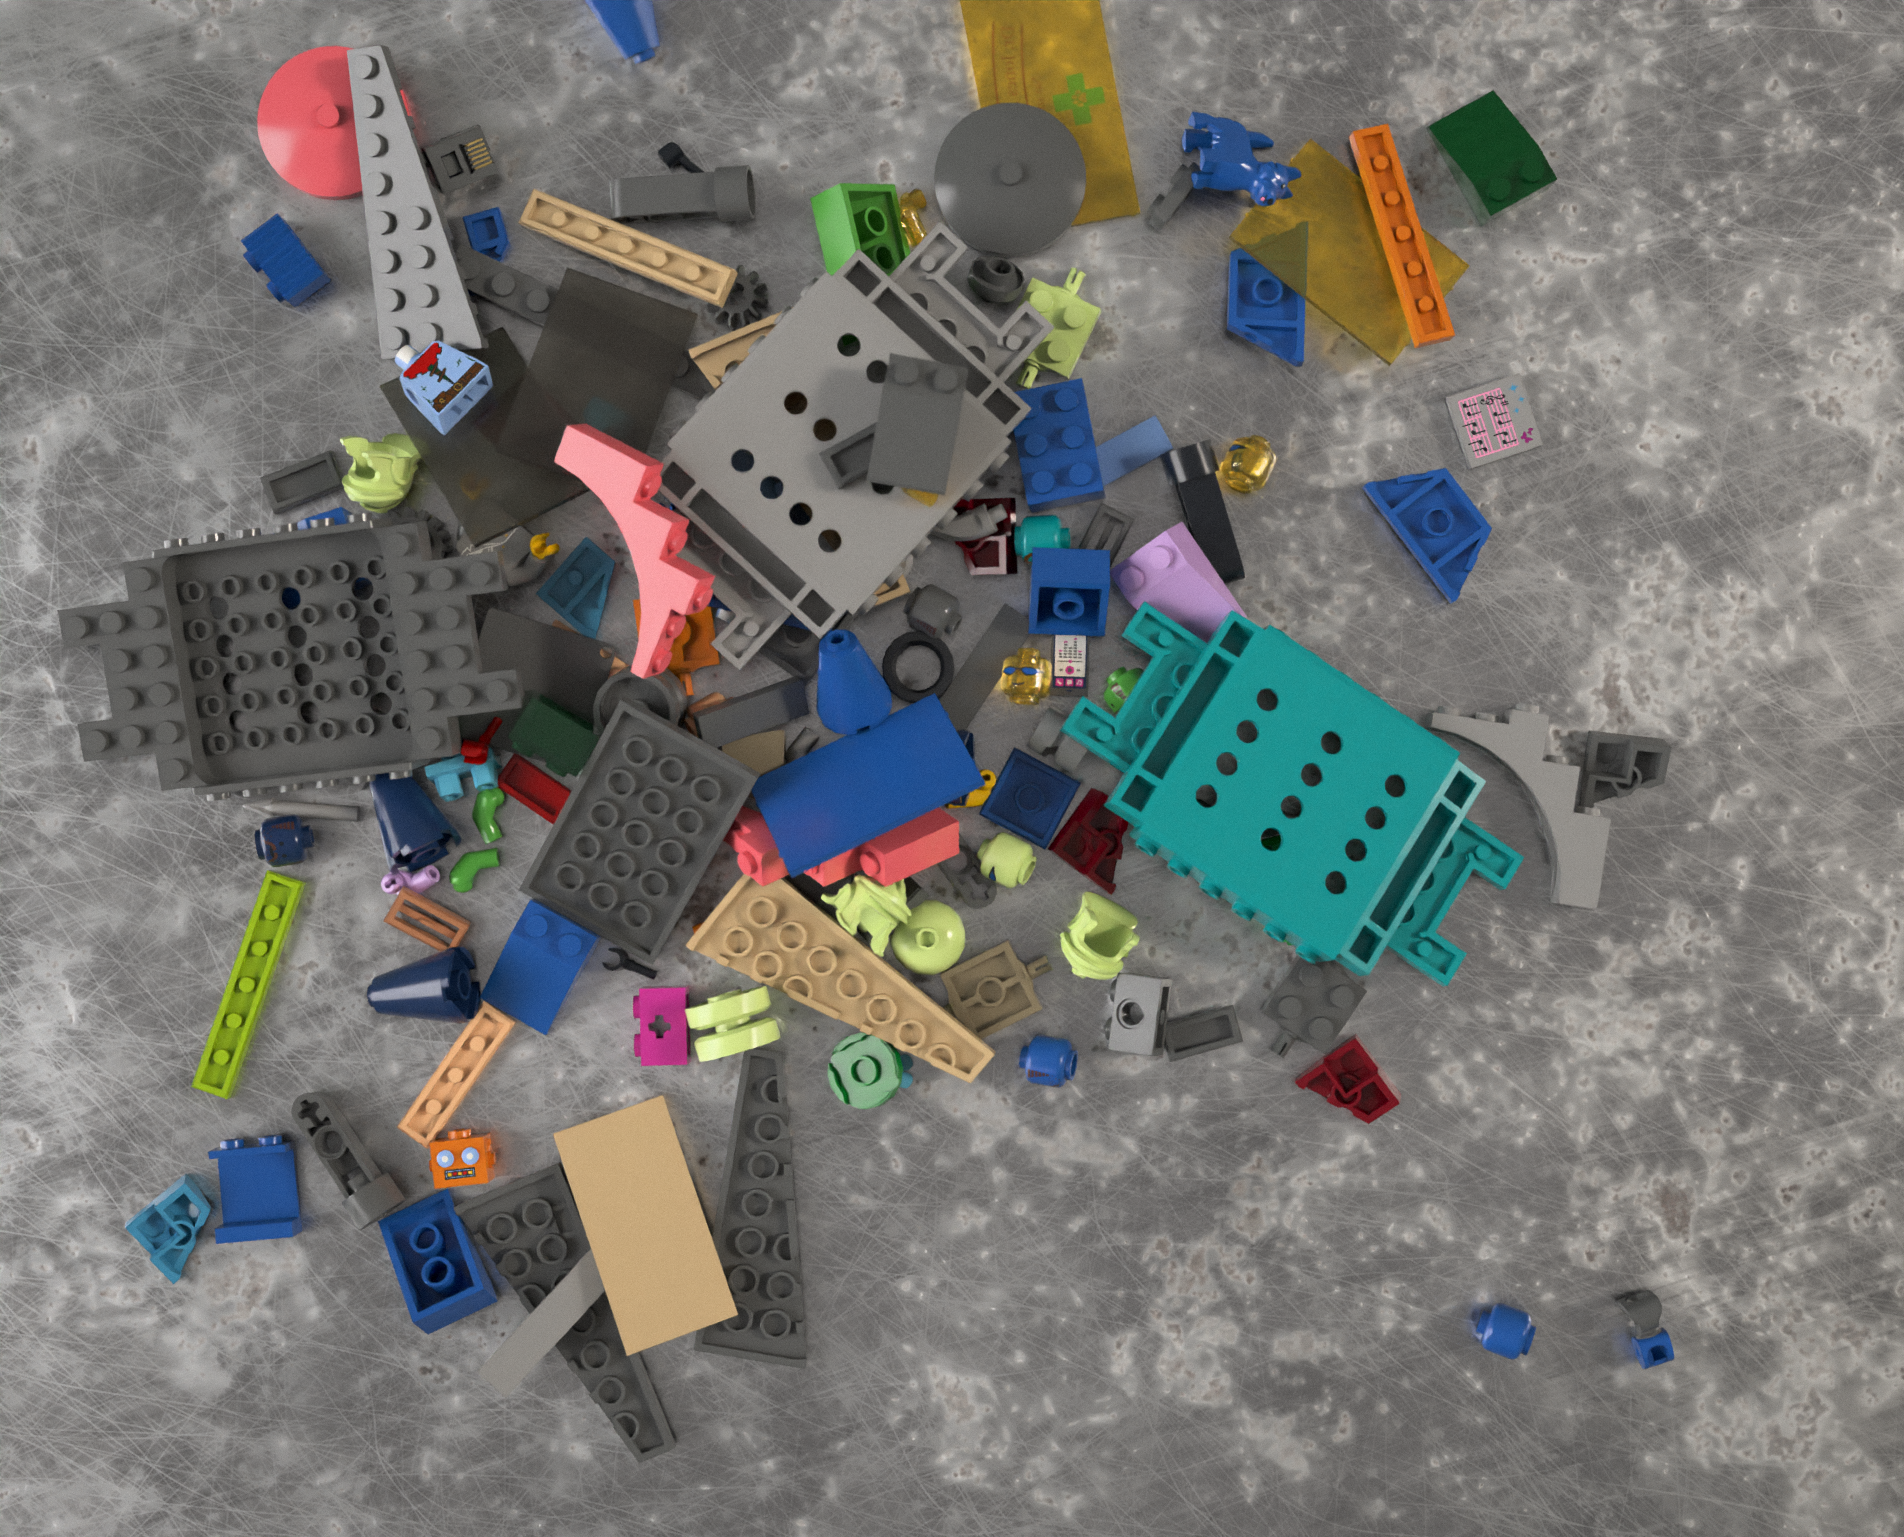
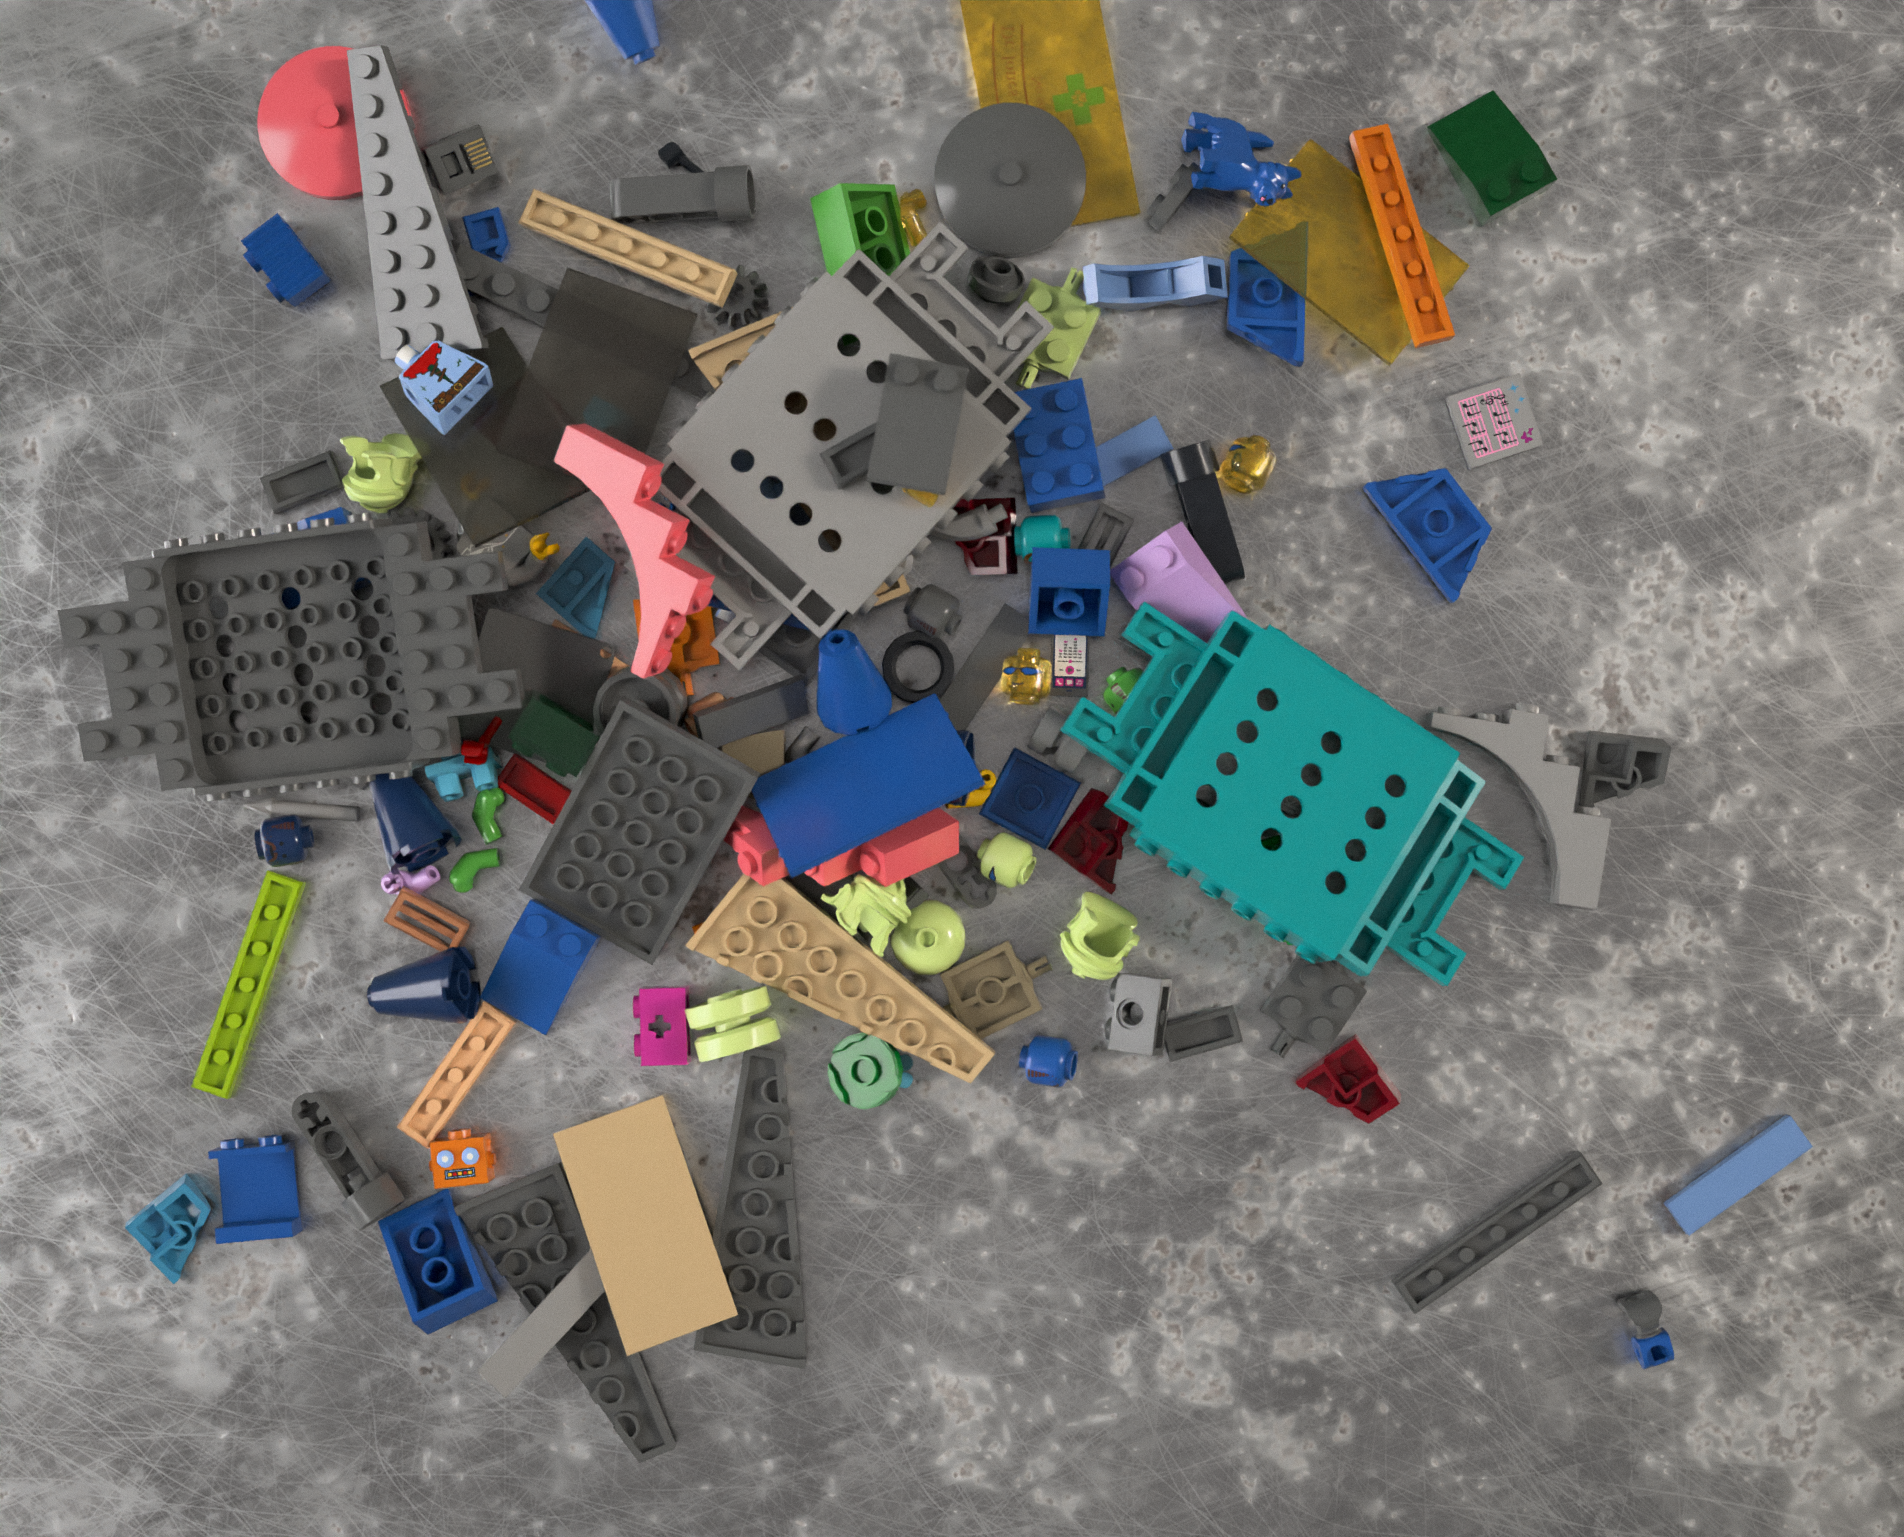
black hand [602,948,658,980] -> none
blue head [1476,1303,1536,1360] -> none
none -> medium blue arch [1083,256,1228,312]
none -> dark grey tile [1391,1151,1603,1314]
none -> medium blue tile [1663,1114,1813,1236]

